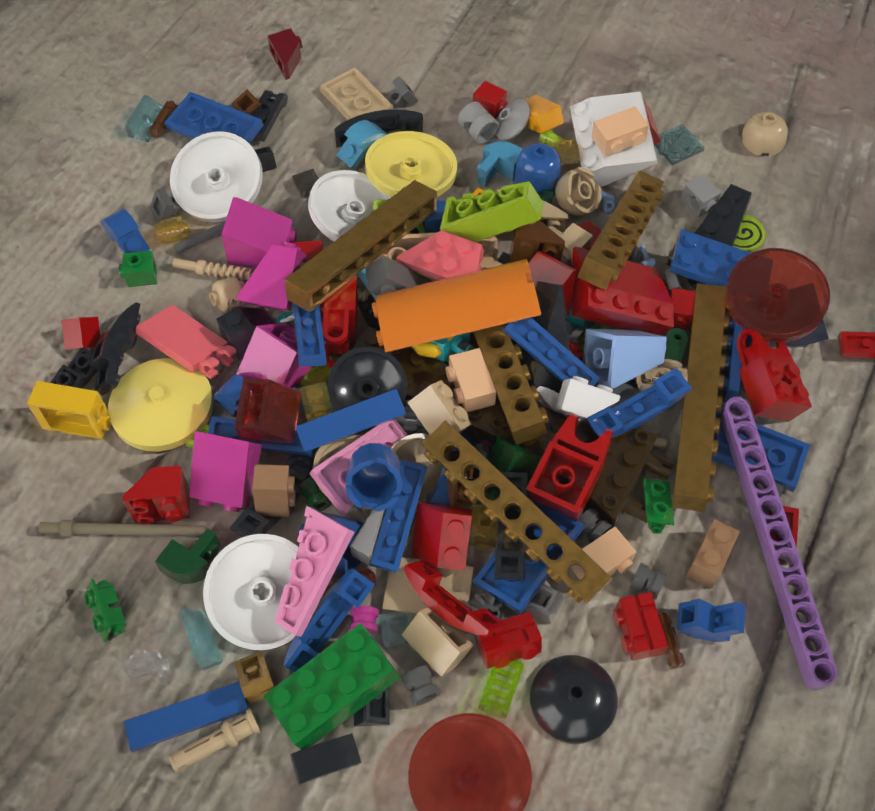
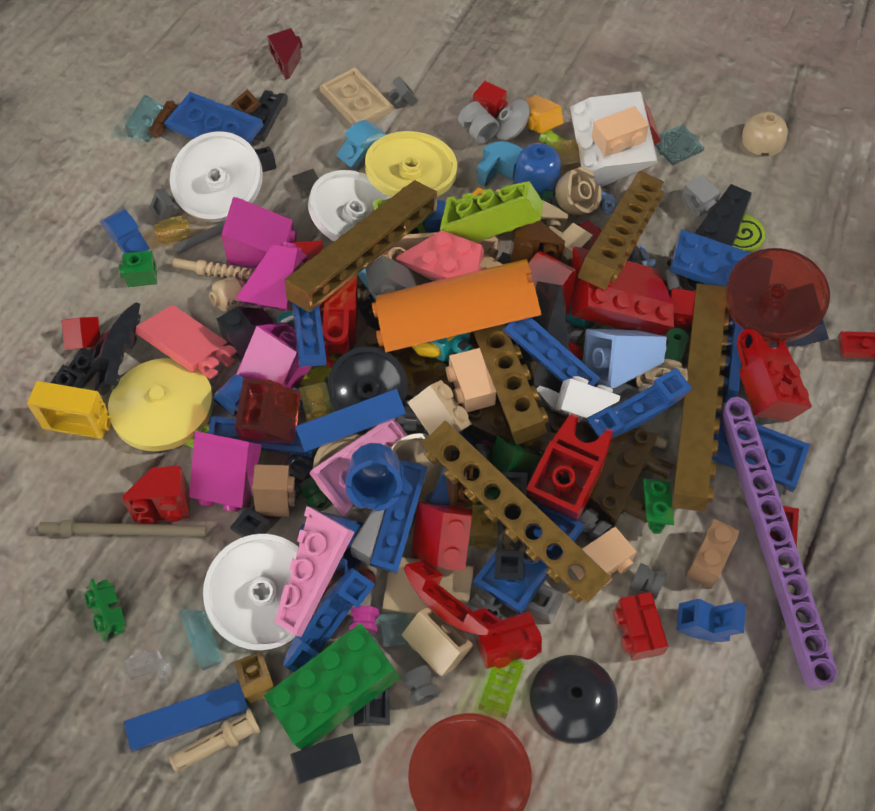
dark green brick [154,528,220,584] -> none
black slope [334,109,423,148] -> none
reddish brown axle [659,612,685,669] -> none

